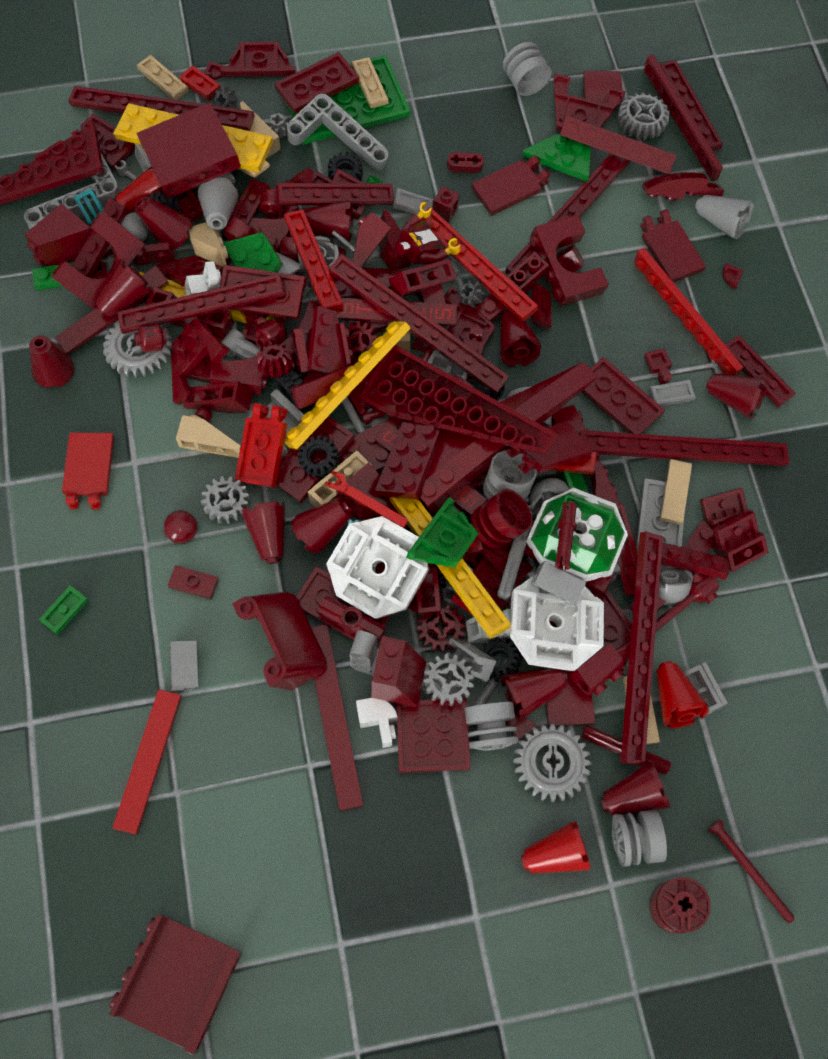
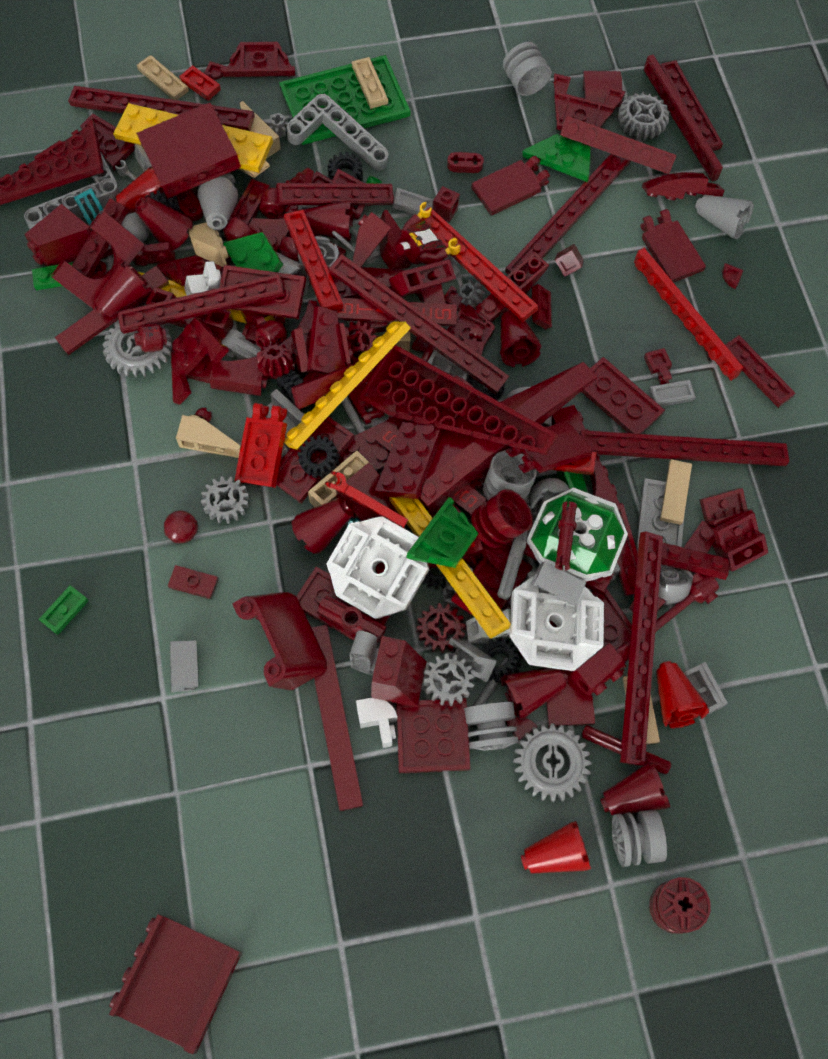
dark red cone [29,335,74,388] -> none
red tile [62,433,114,509] -> none
red tile [112,689,182,835] -> none
dark red slope [183,381,253,413] -> none
dark grey gear [214,86,239,108] -> none
dark red cone [241,501,285,564] -> none
dark red plate [274,52,359,114] -> none
dark red slope [408,567,443,614] -> none
dark red arch [530,215,609,307] -> none
dark red cone [706,374,769,419] -> none
dark red bar [708,819,795,923] -> none

